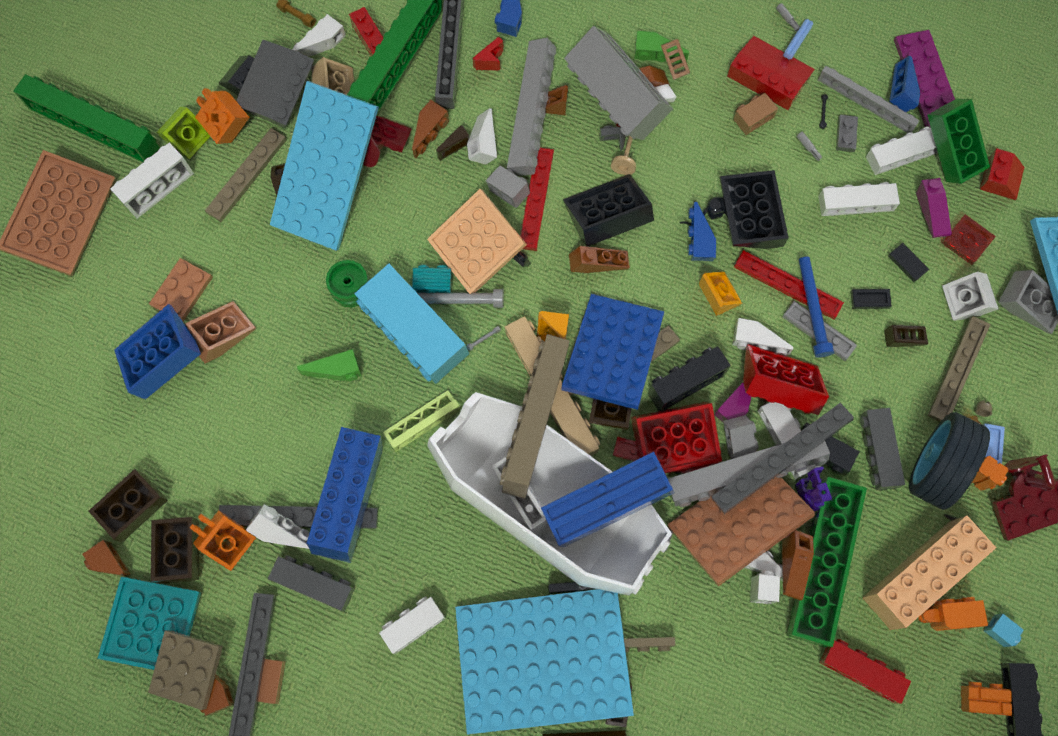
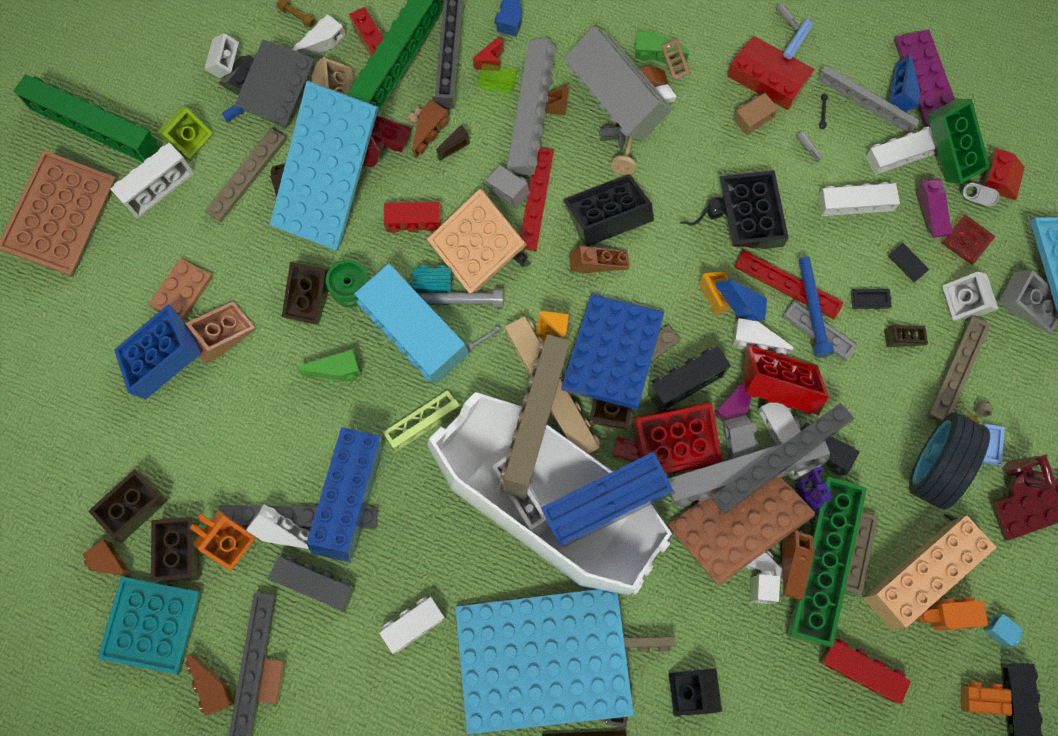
dark tan plate [148,630,223,710] -> none
orange hinge [195,88,250,144] -> none
white slope [467,108,497,165] -> none
black tile [548,582,590,594] -> none
blue slope [688,202,716,261] -> none
flat silver plate [836,115,858,152] -> none
dark grey brick [860,408,905,491] -> none
orange brick [971,456,1008,491] -> none
none -> white brick [204,33,239,78]
none -> dark brown slope [282,260,331,325]
none -> red brick [384,202,441,233]
none -> tan piece [406,106,422,125]
none -> clear neon green panel [476,63,517,94]
none -> black slope [668,668,722,716]
none -> blue slope [715,279,767,321]
none -> dark tan plate [845,512,878,595]
none -> light grey piece [961,182,1000,206]

